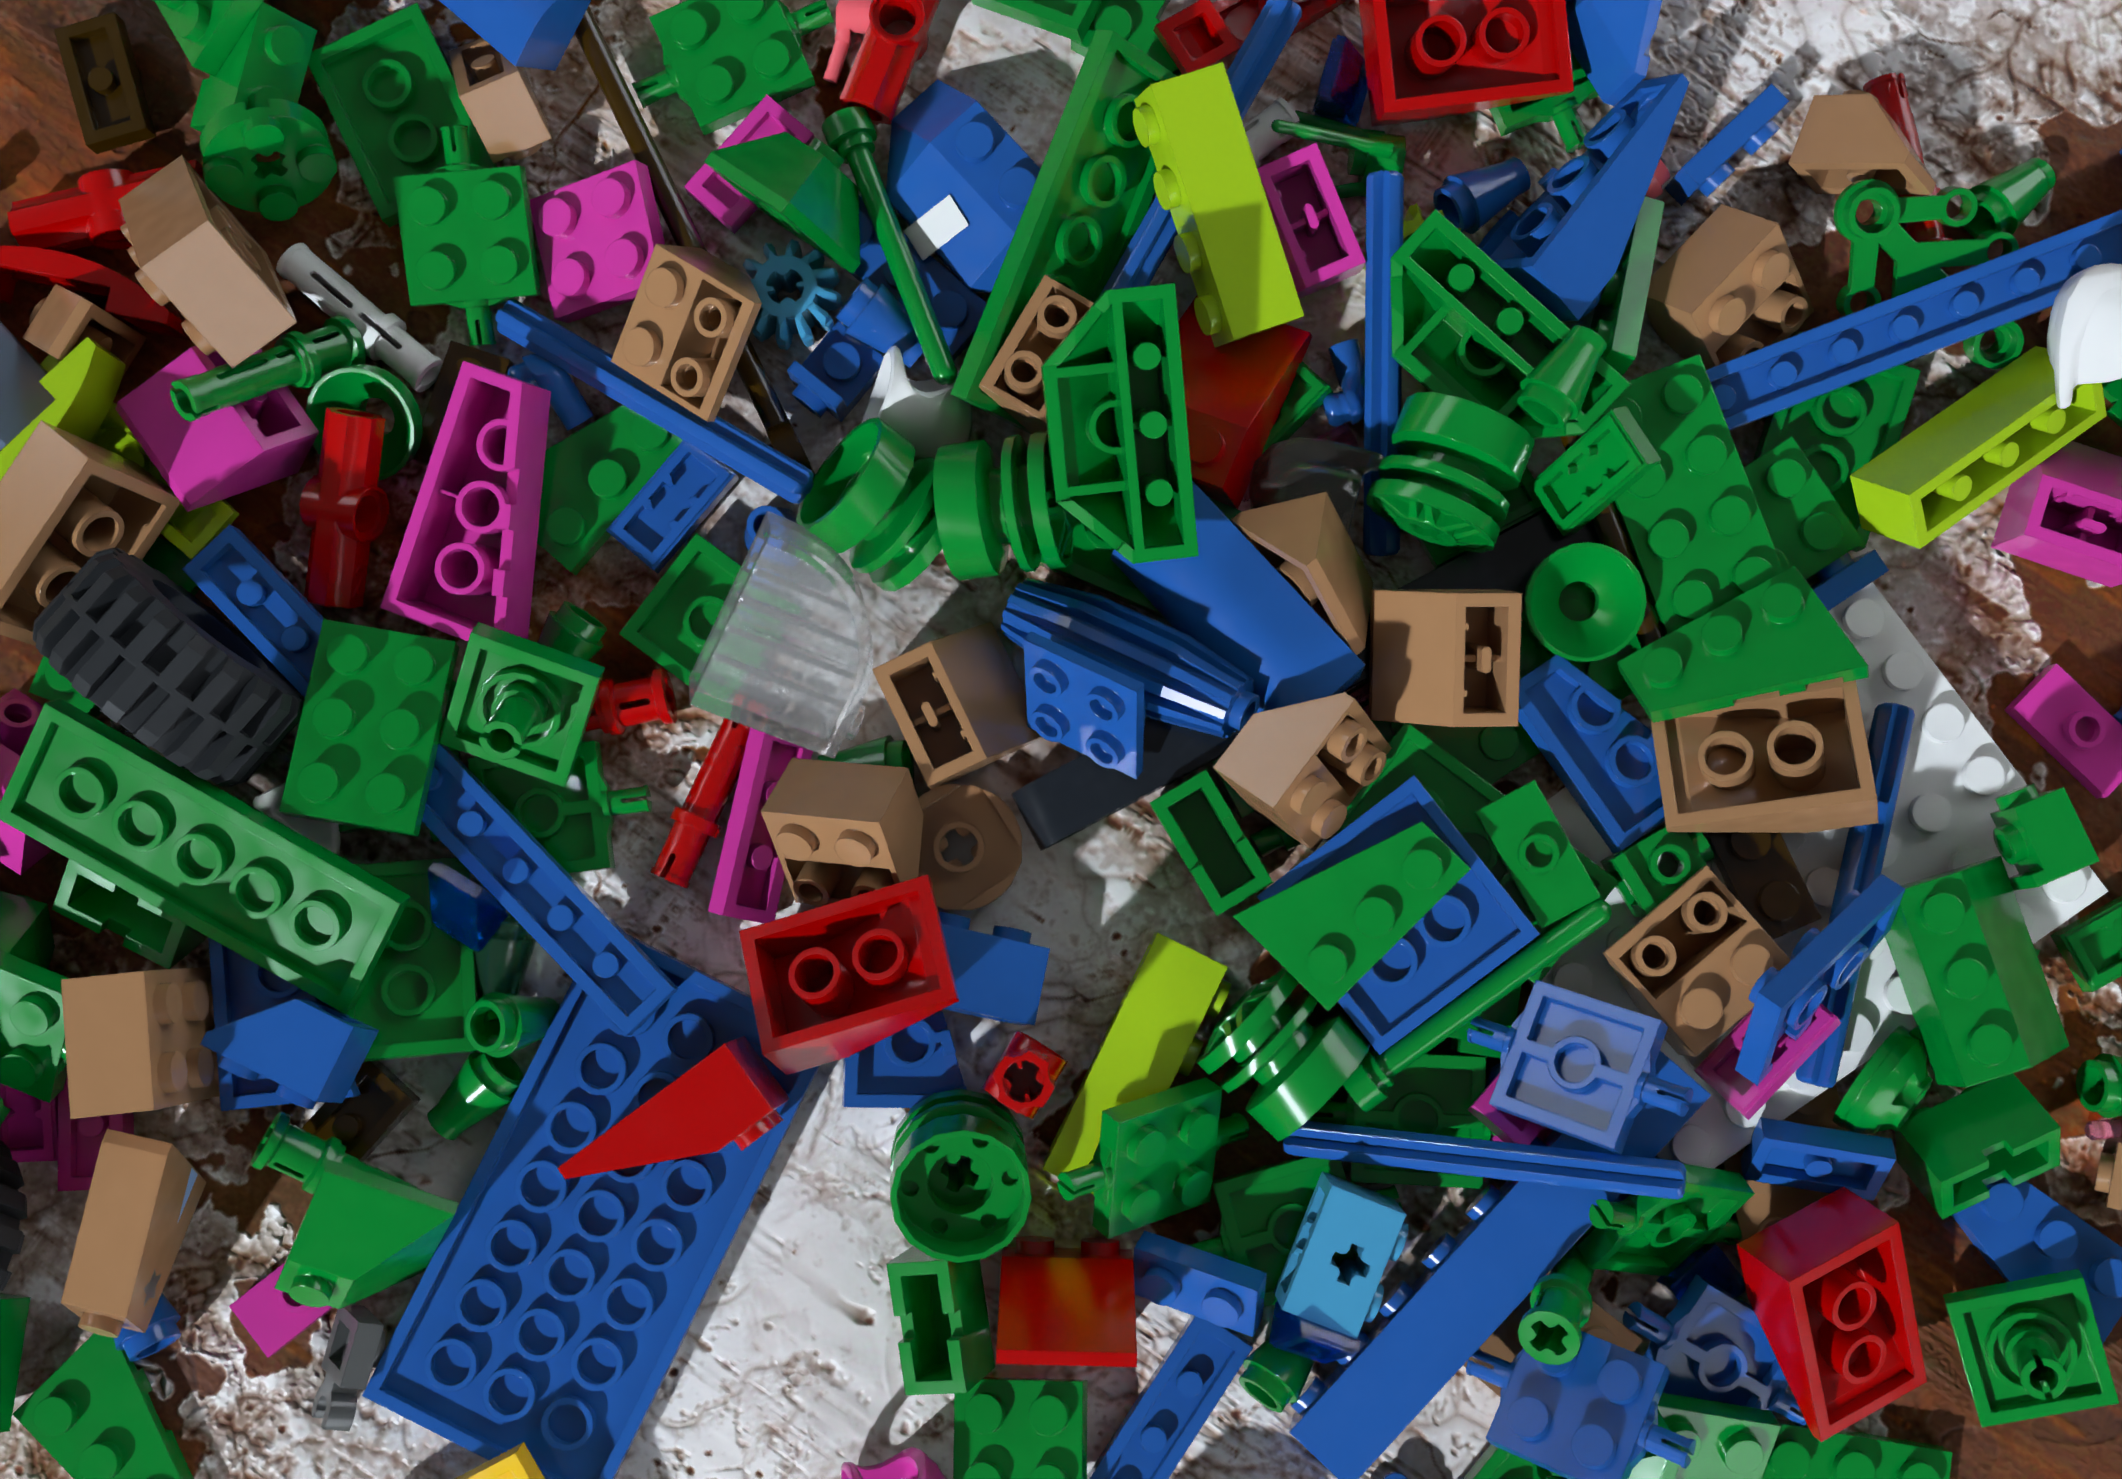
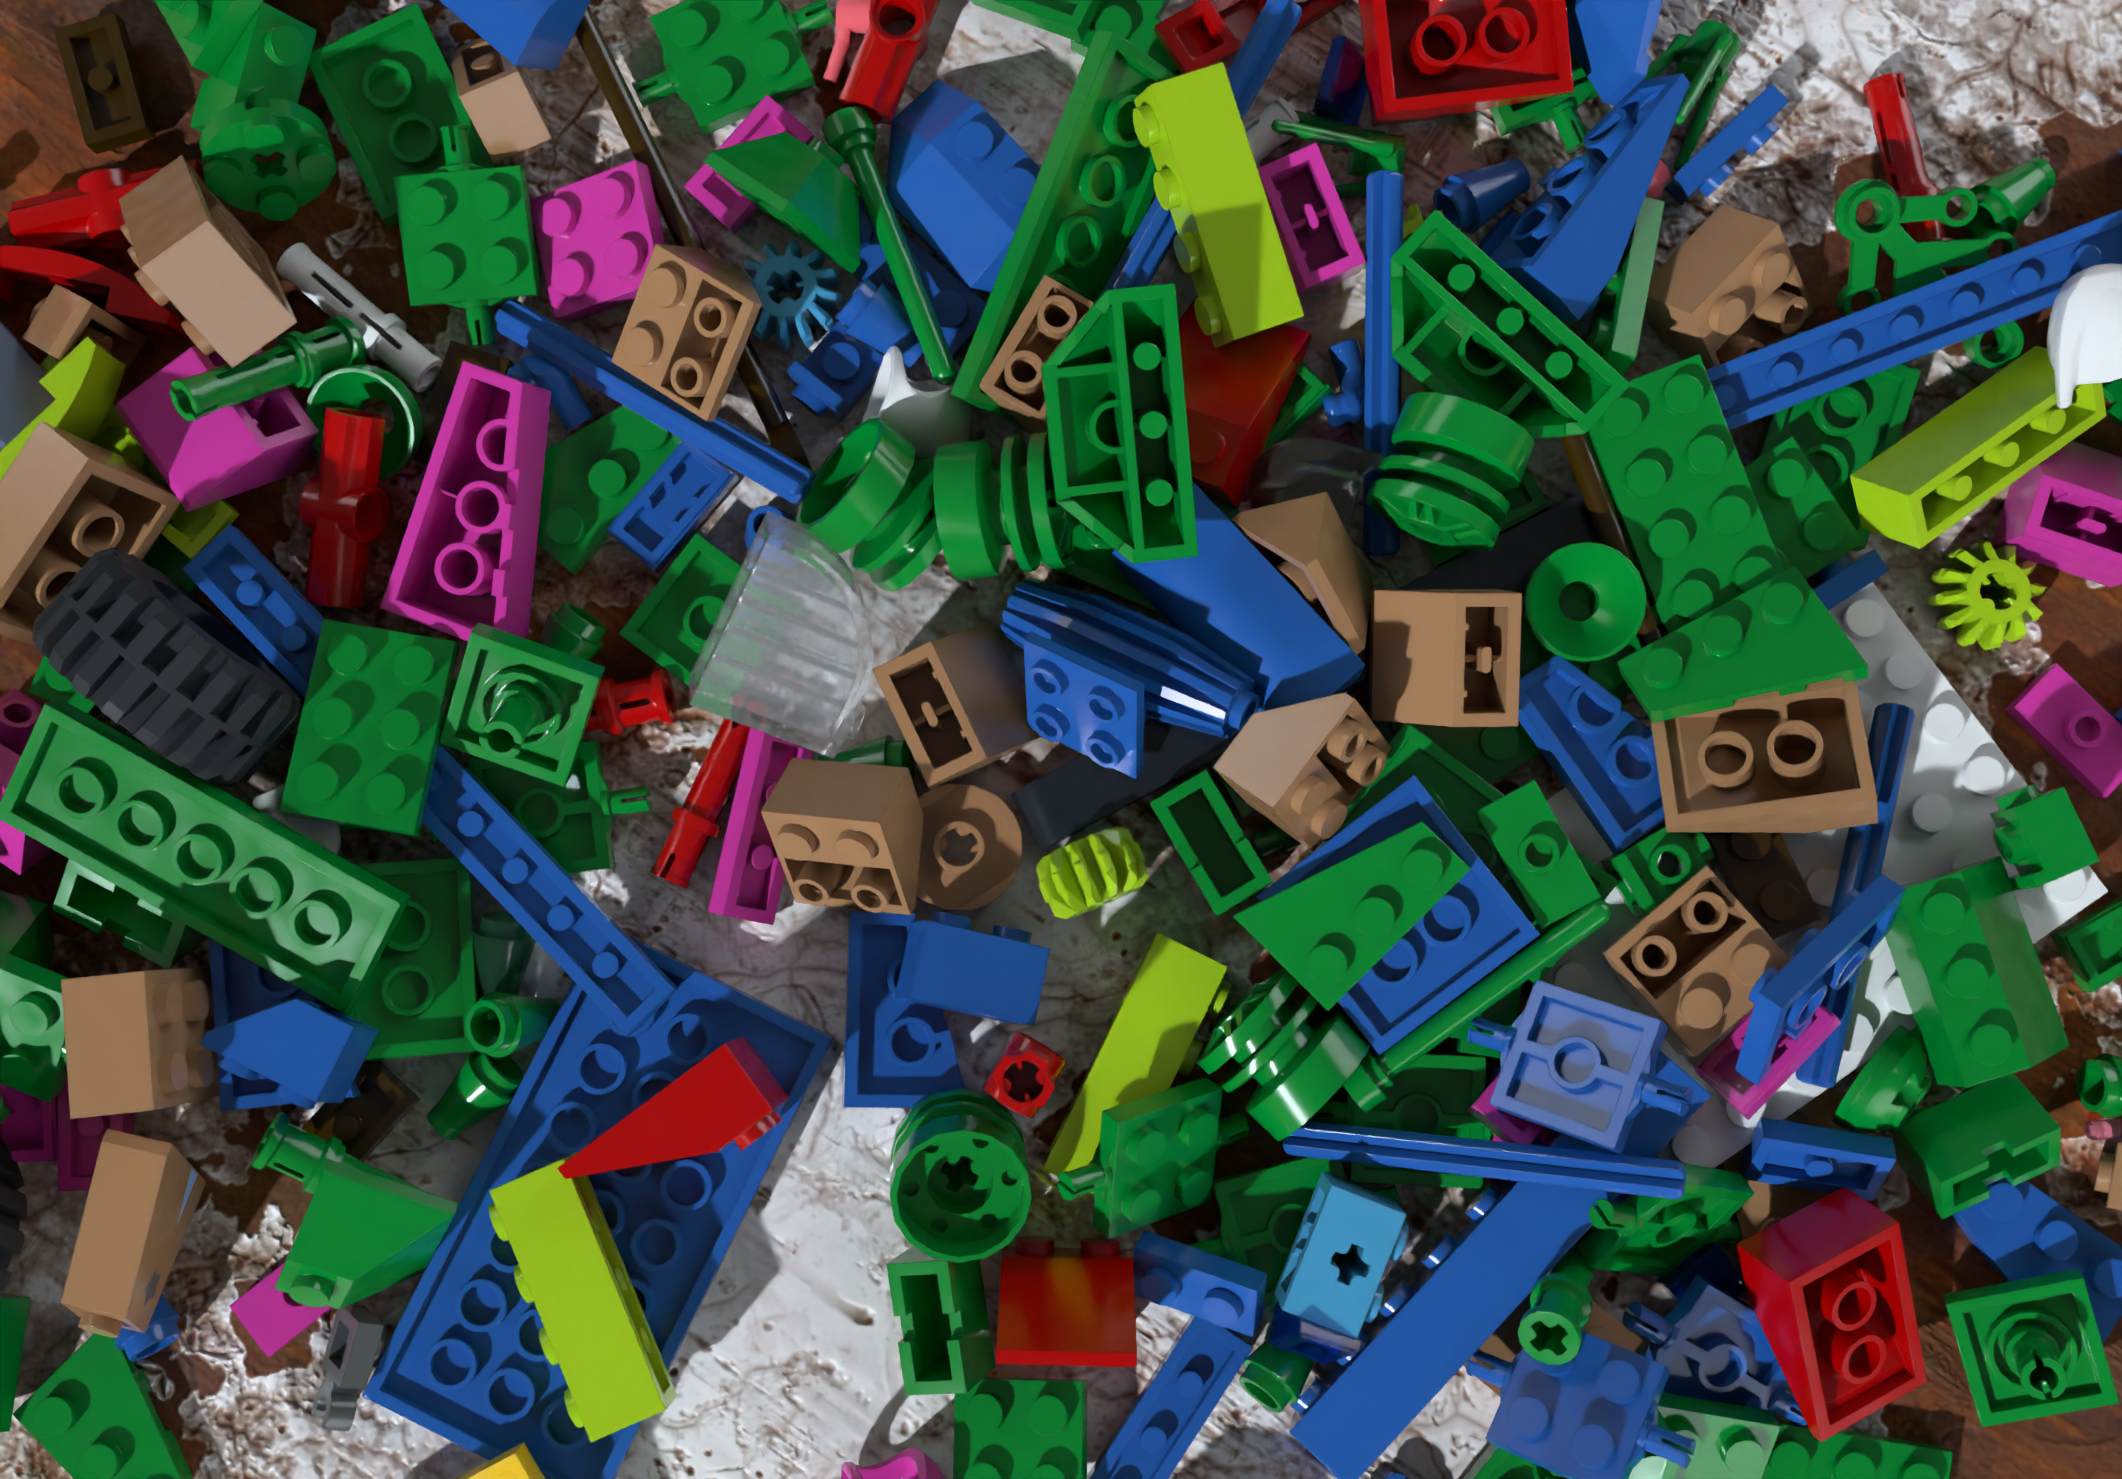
clear blue slope [428,861,508,951] -> none
red slope [739,874,959,1075] -> none
white sticker [904,194,969,260] -> none
green cone [1517,325,1607,429] -> none
green plate [1530,406,1662,537] -> none
medium nougat slope [1788,90,1936,195] -> none
none -> lime brick [489,1152,677,1442]
none -> lime gear [1036,826,1149,919]
none -> green plant [1618,20,1741,172]
none -> lime gear [1926,541,2047,650]

